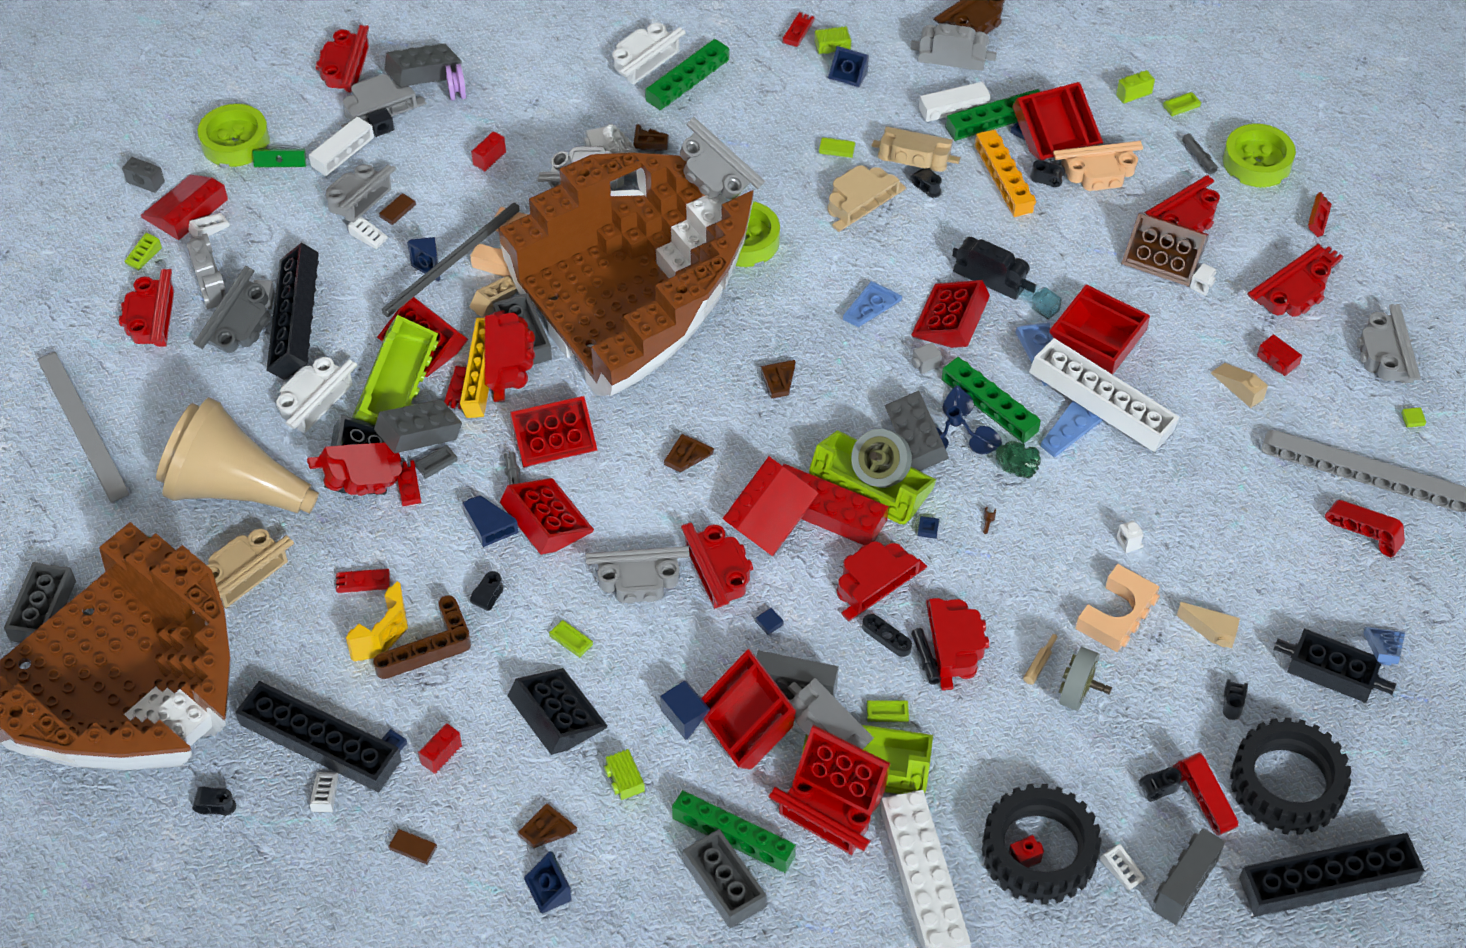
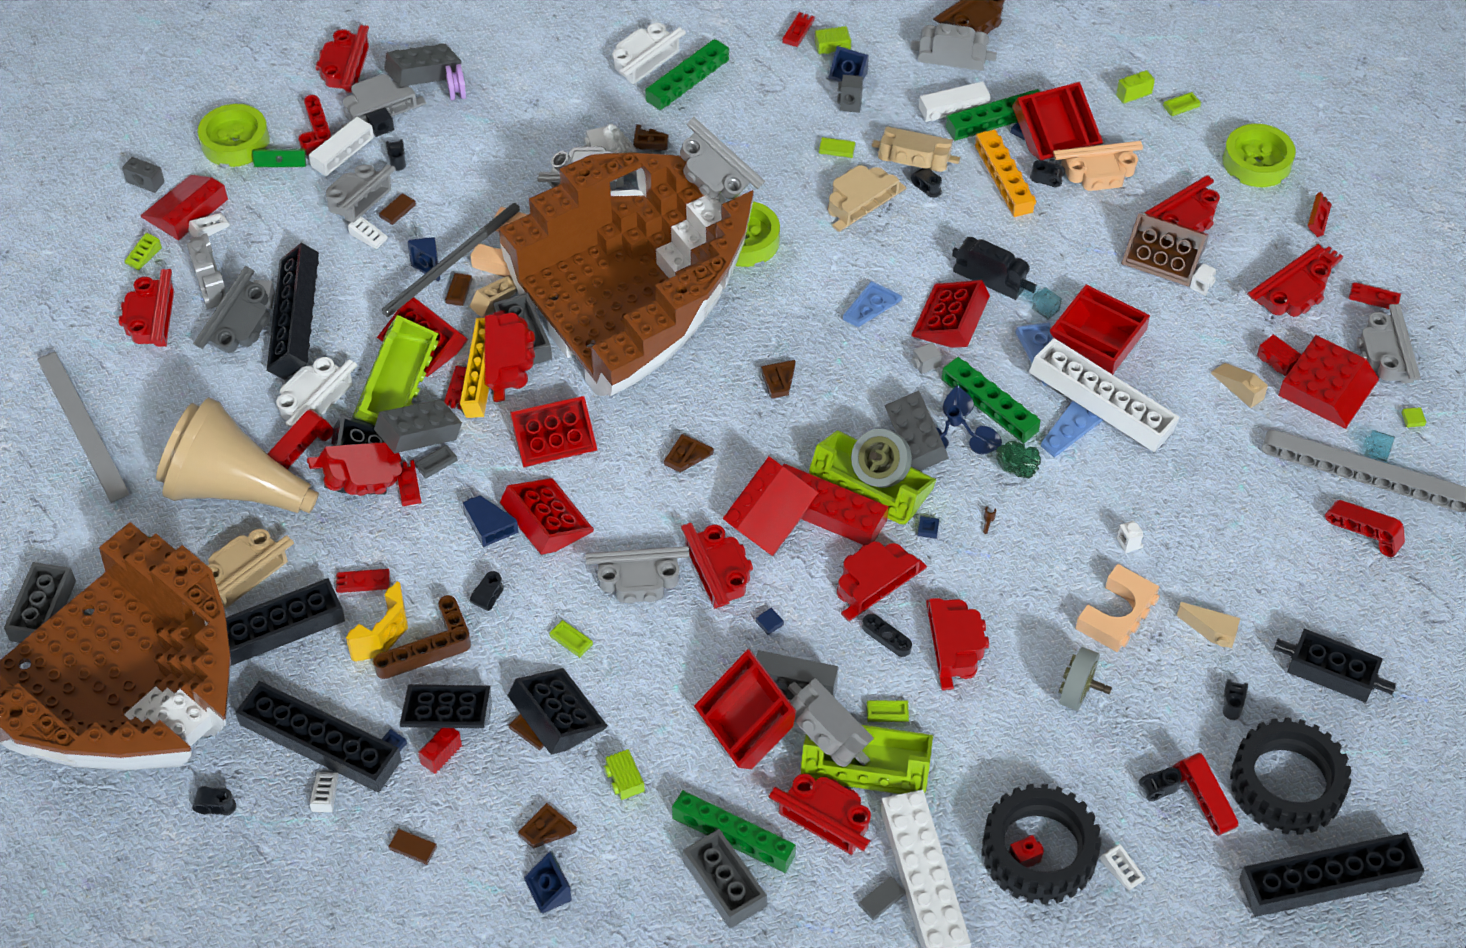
red brick [471,131,506,171] -> none
dark grey pin [503,451,520,485] -> none
dark blue slope [660,681,711,740] -> none
red slope [794,725,890,816] -> none
black pin [911,628,941,685] -> none
tan axle [1023,634,1058,685] -> none
dark grey brick [1153,828,1226,926] -> none
dark grey pin [1182,133,1218,174] -> none
medium blue wing [1364,627,1405,666] -> none
none -> black brick [226,578,345,666]
none -> red beam [267,409,333,470]
none -> red beam [298,95,331,156]
none -> black piece [386,139,406,171]
none -> black slope [399,684,492,728]
none -> reddish brown tile [445,273,473,306]
none -> reddish brown tile [509,714,544,751]
none -> dark grey brick [837,75,863,113]
none -> dark grey tile [859,876,906,920]
none -> red slope [1278,335,1379,429]
none -> red hinge [1349,282,1401,309]
none -> clear light blue brick [1363,430,1395,462]

